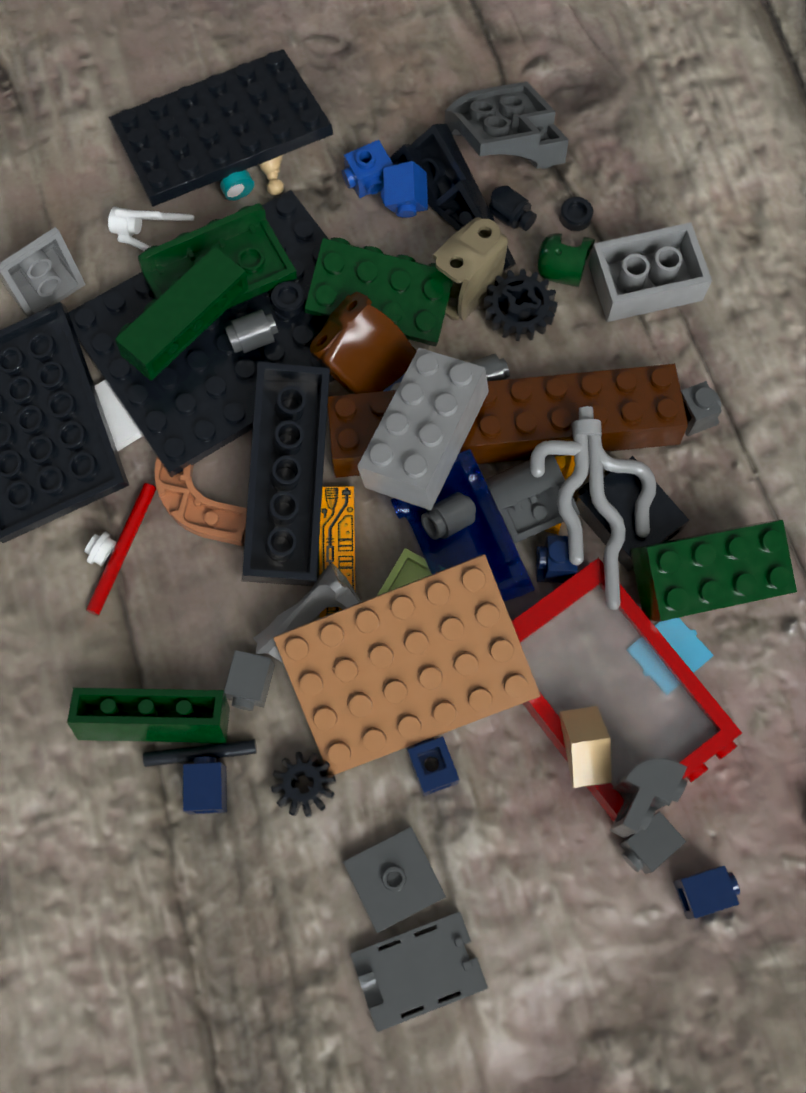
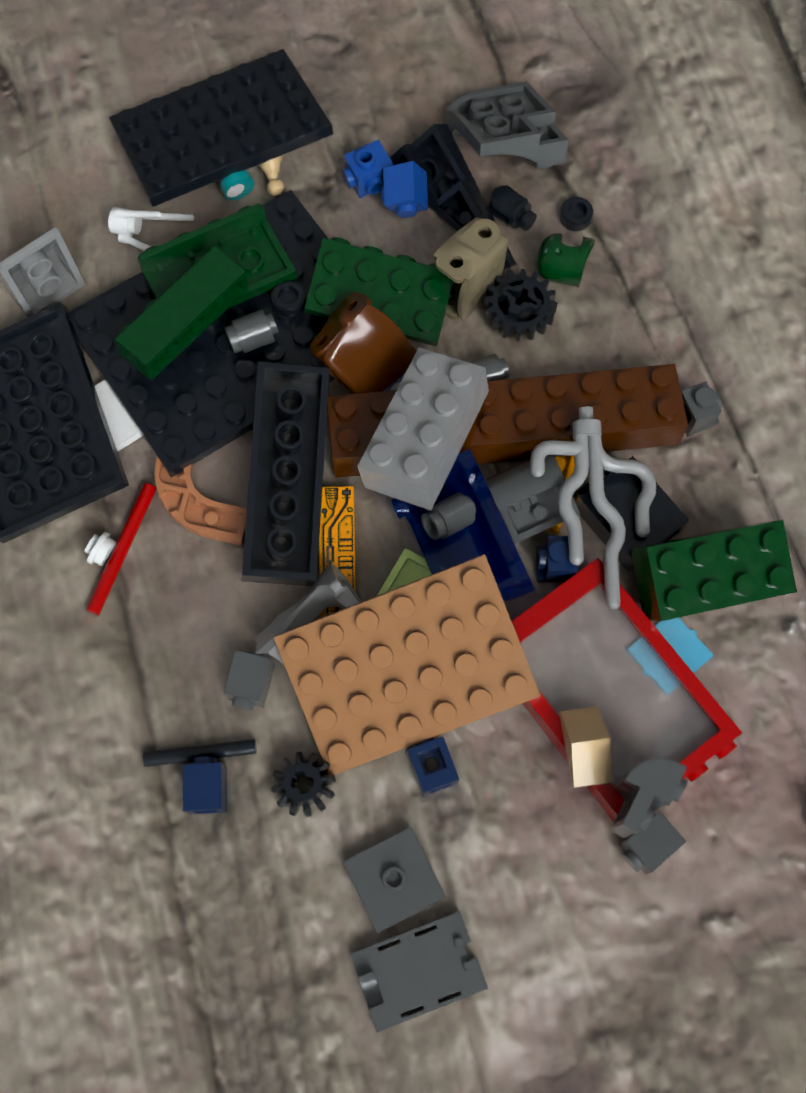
dark green brick [67,688,230,743] -> none
light grey brick [588,222,712,322] -> none
dark blue brick [673,865,740,919] -> none

